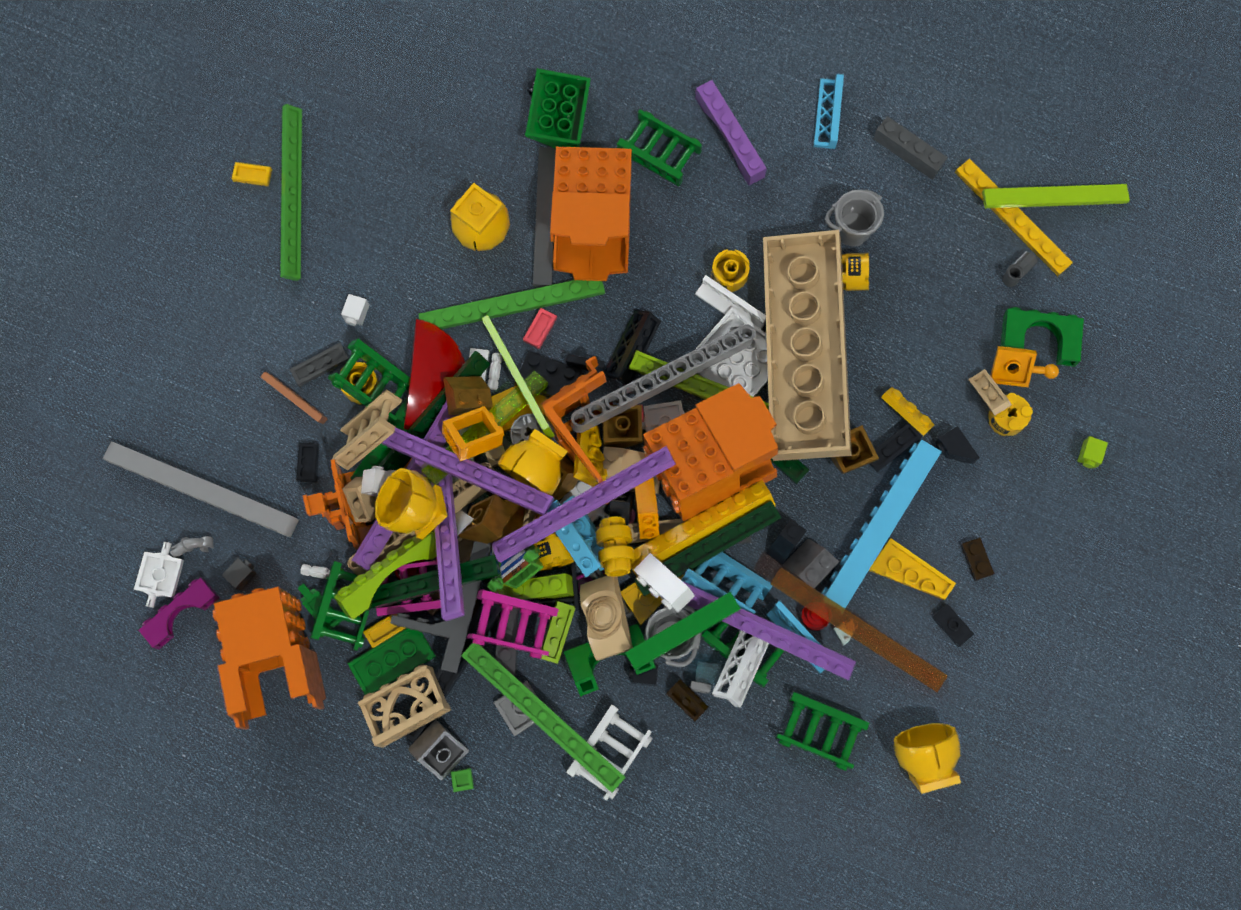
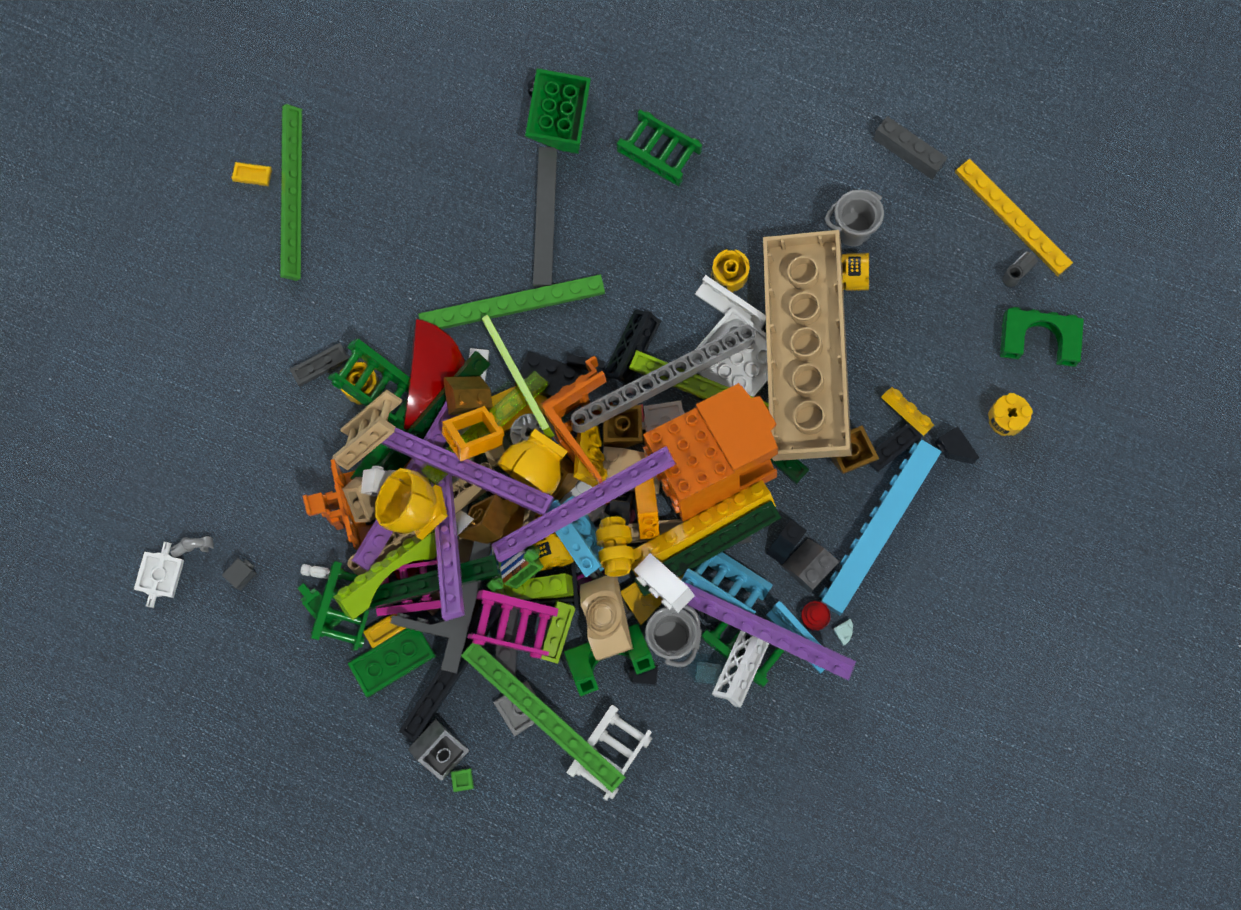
light grey beam [102,442,299,538] -> none
magenta arch [138,578,220,650] -> none
orange piece [212,587,326,730] -> none
nougat tile [261,372,328,424] -> none
black plate [296,443,319,482] -> none
white brick [341,294,370,326] -> none
tan fence [358,664,451,748] -> none
yellow plate [450,183,510,251] -> none
white axle [487,353,503,390] -> none
coral tile [523,308,557,349] -> none
orange piece [550,147,632,281] -> none
green tile [625,591,741,671] -> none
dark brown plate [667,679,709,722] -> none
light grey tile [690,681,711,694] -> none
medium lavender arch [695,80,767,185] -> none
clear orange plate [770,567,948,692] -> none
green fence [775,692,869,771] -> none
medium azure fence [814,74,844,149] -> none
yellow wing [869,538,956,600] -> none
yellow plate [894,723,961,794] -> none
black plate [932,604,974,647] -> none
dark brown plate [961,538,995,581] -> none
tan plate [969,369,1011,415] -> none
lime tile [982,184,1130,208] -> none
light orange plate [990,346,1059,387] -> none
lime brick [1077,436,1108,468] -> none

